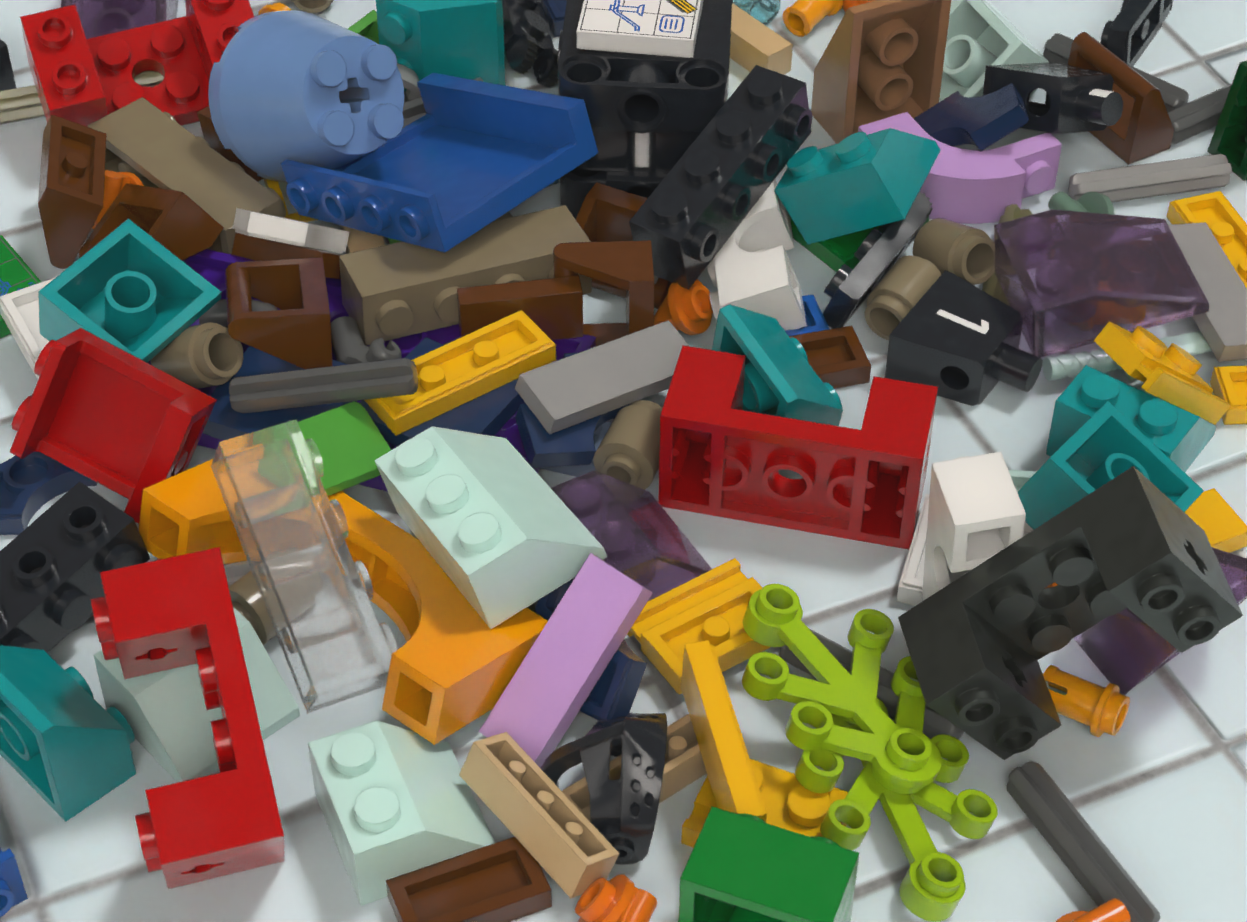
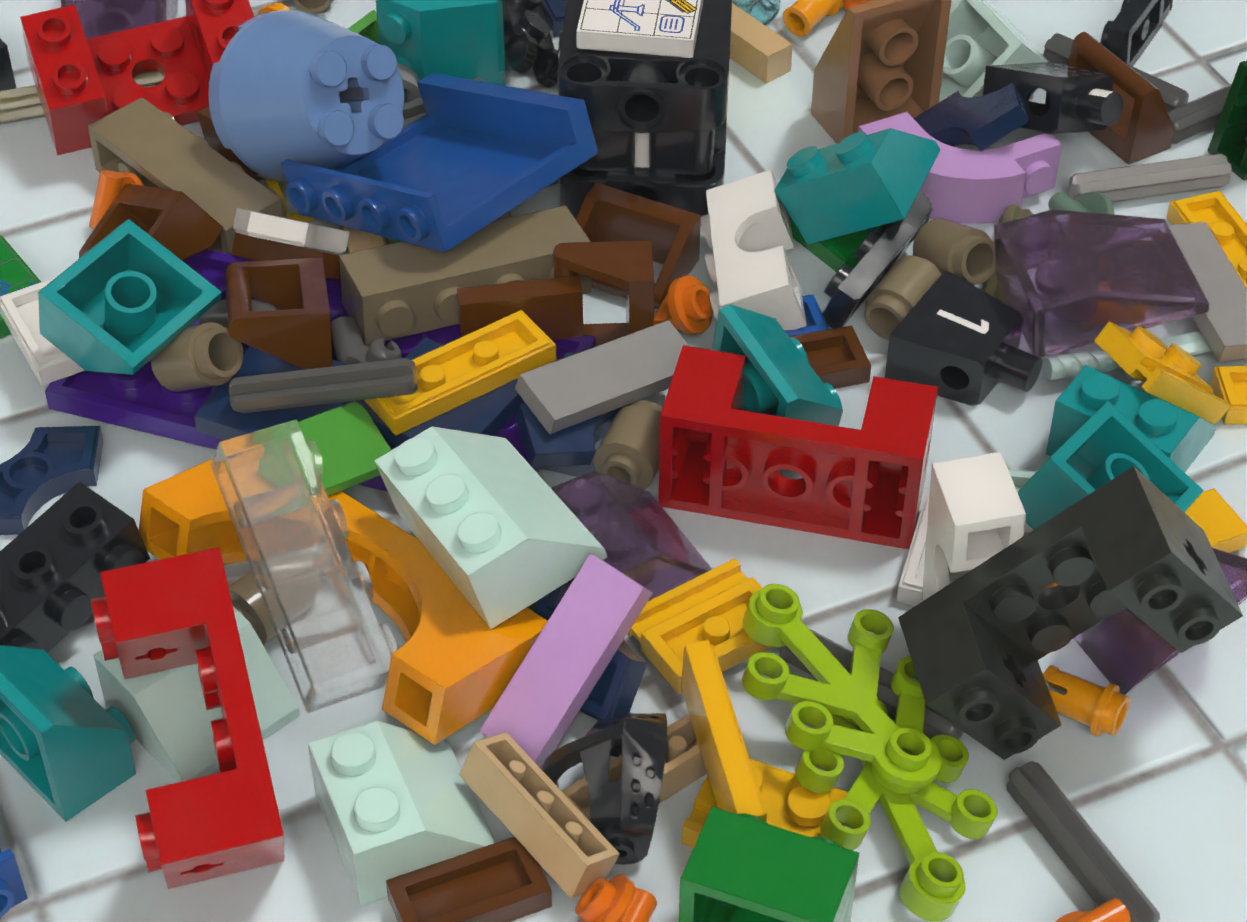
red panel [10,328,217,524] -> none
reddish brown tile [38,115,106,269] -> none
black brick [629,65,812,289] -> none

